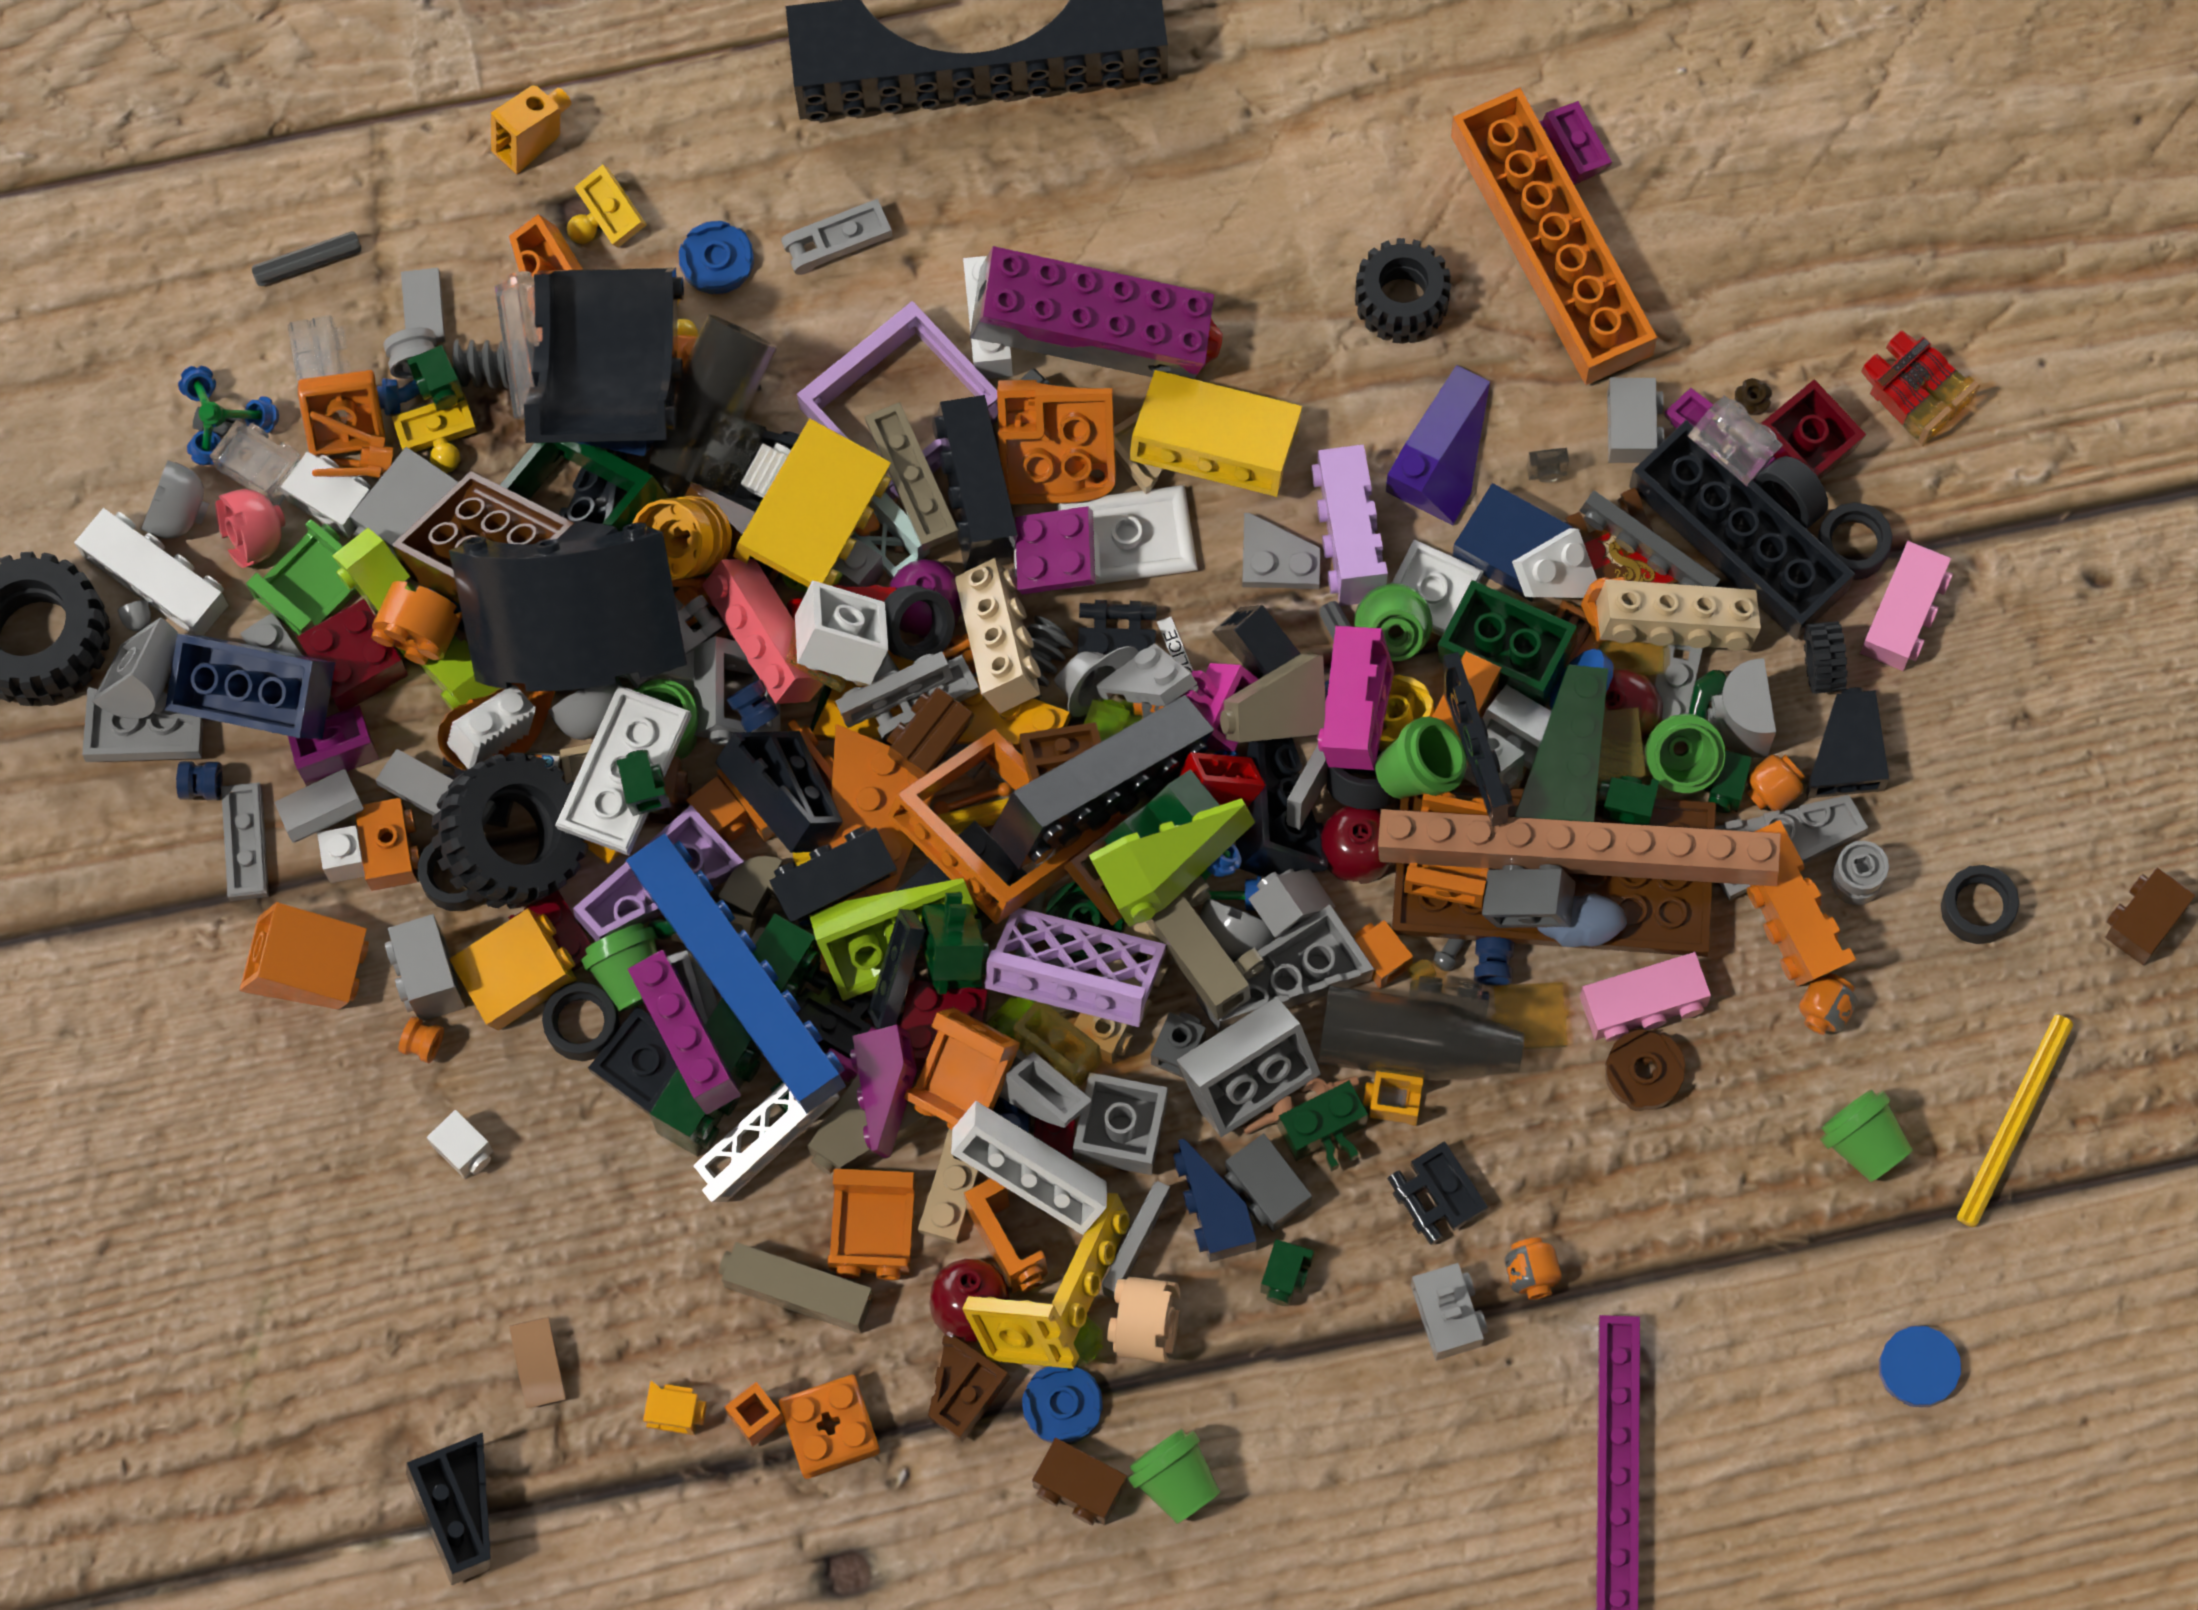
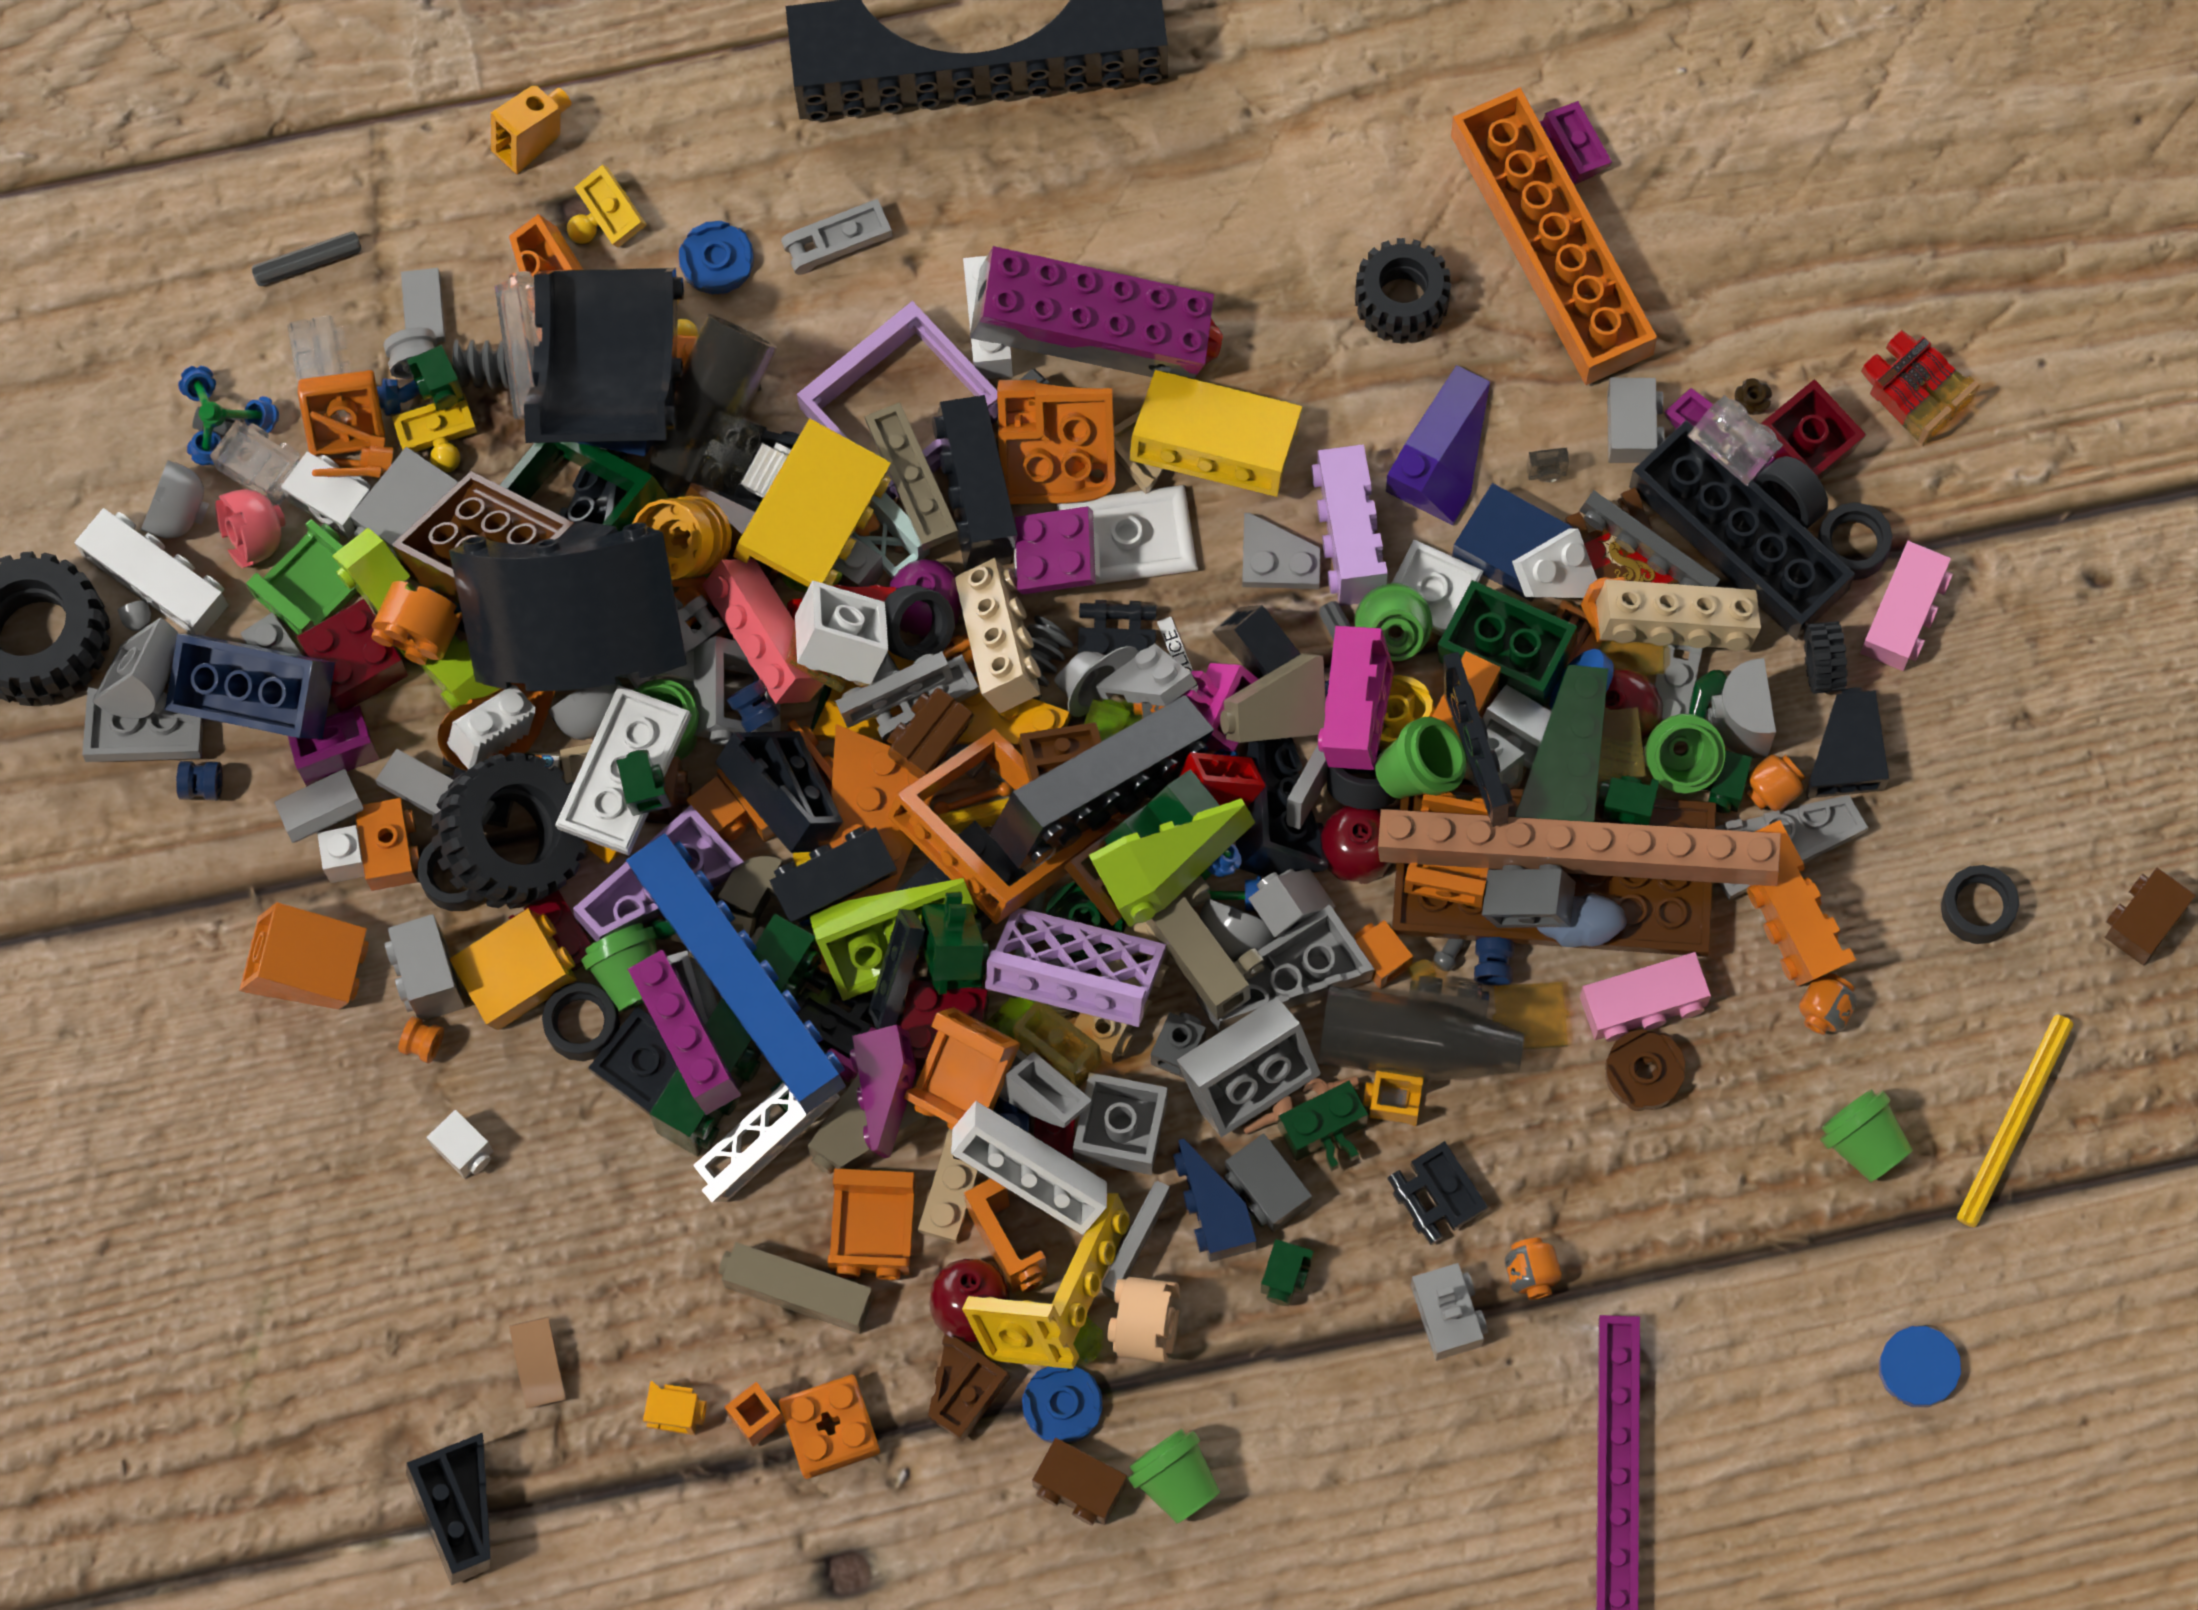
light grey tile [221,782,269,901] -> none
light grey wheel [1831,841,1889,905] -> none

